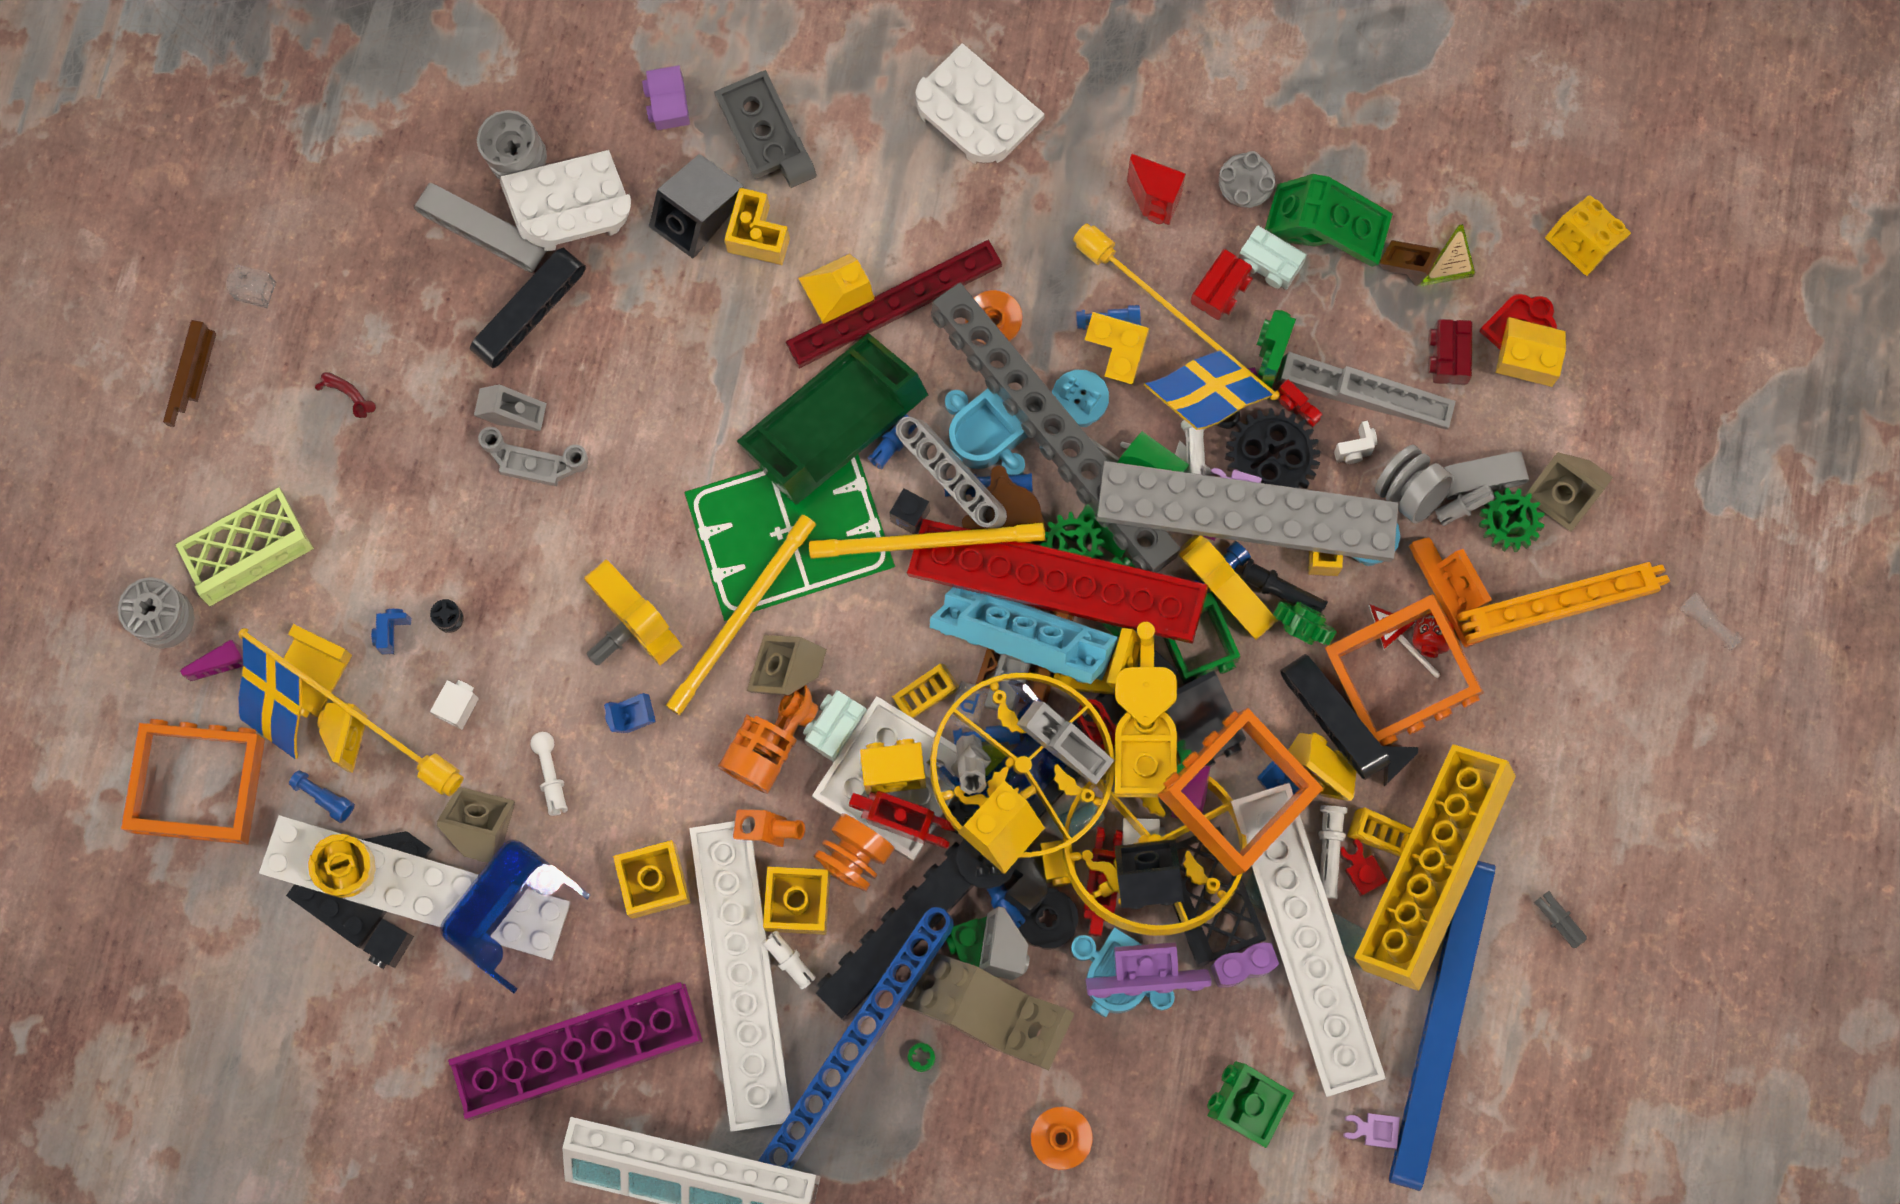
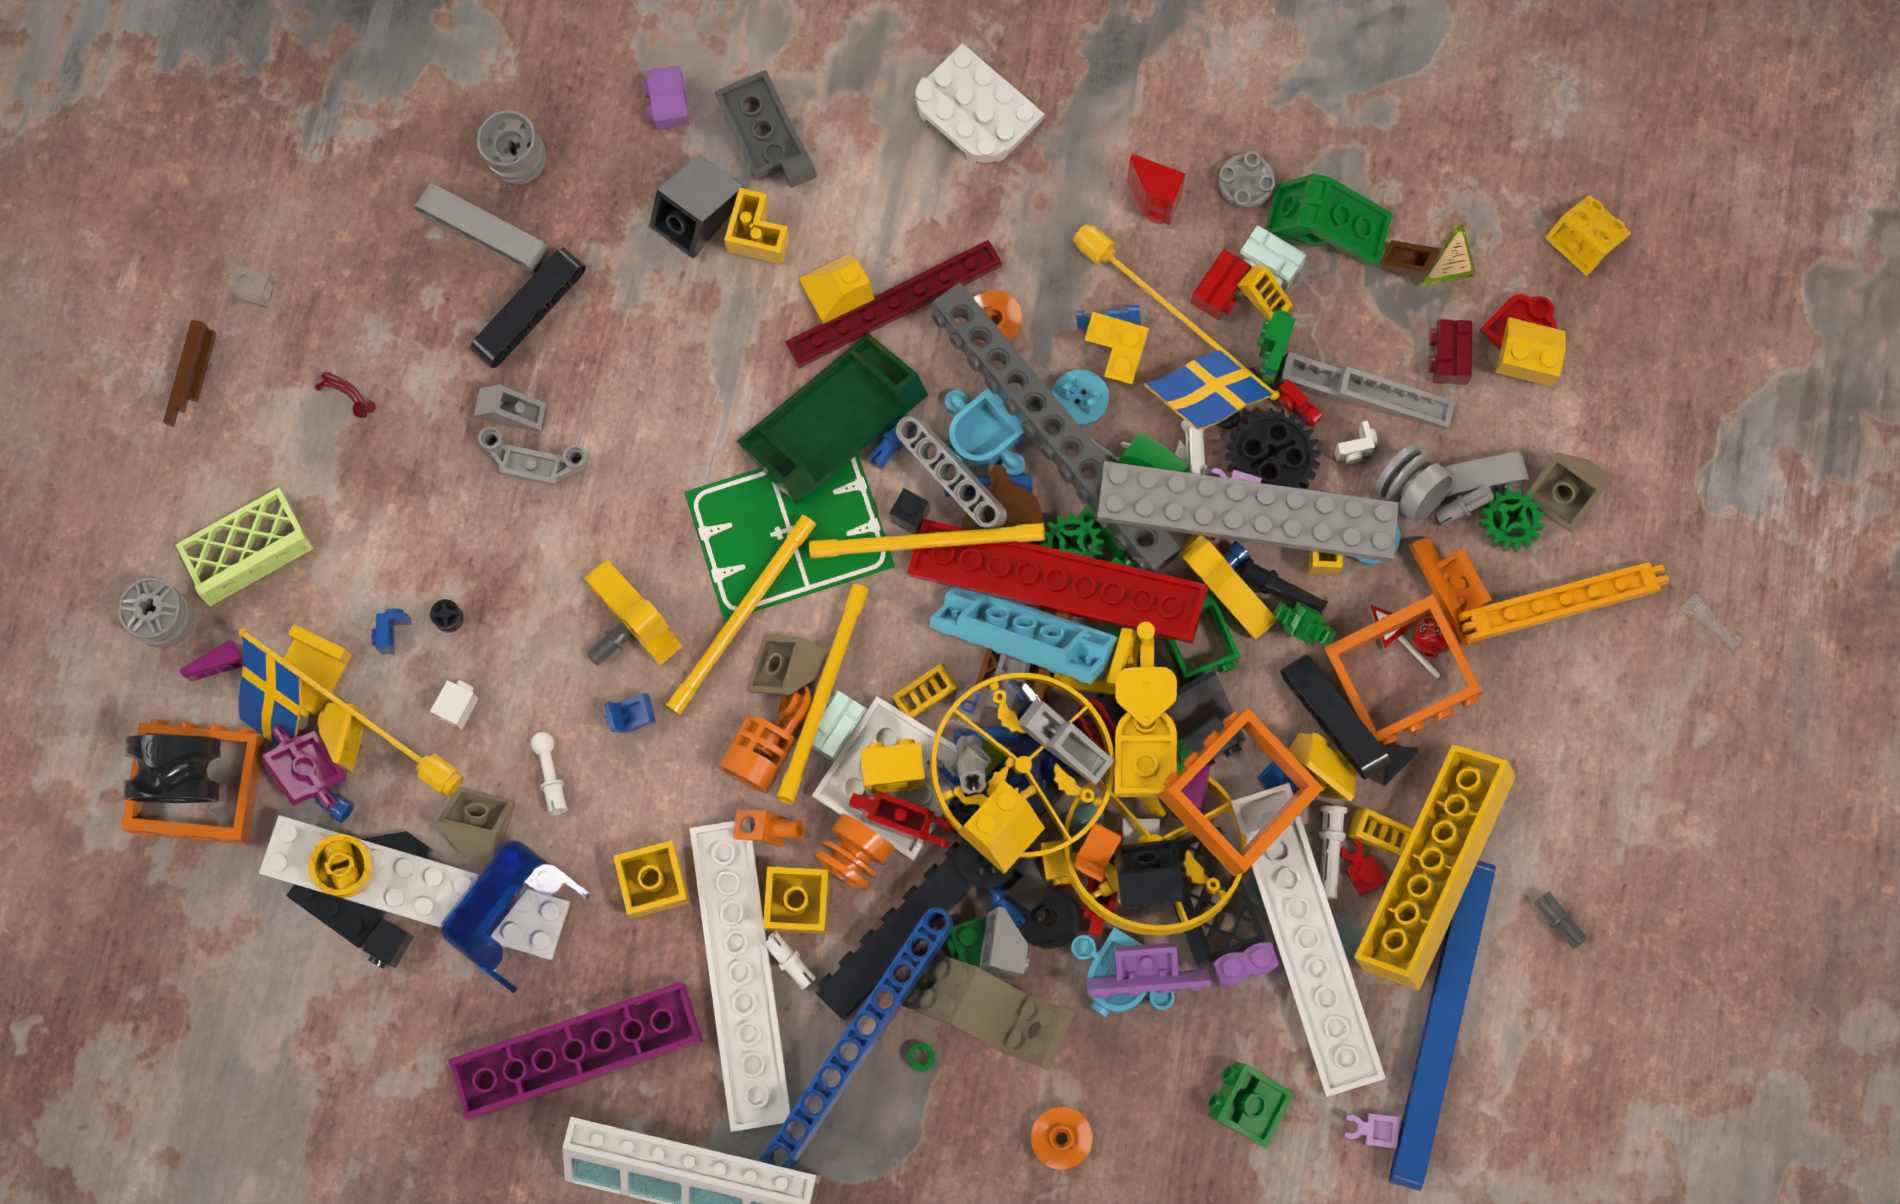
white plate [500,150,631,251] -> none
none -> black piece [123,735,221,803]
none -> magenta plate [261,725,347,810]
none -> yellow piece [776,584,869,804]
none -> orange bracket [1074,823,1121,882]
none -> yellow slope [1237,264,1293,321]

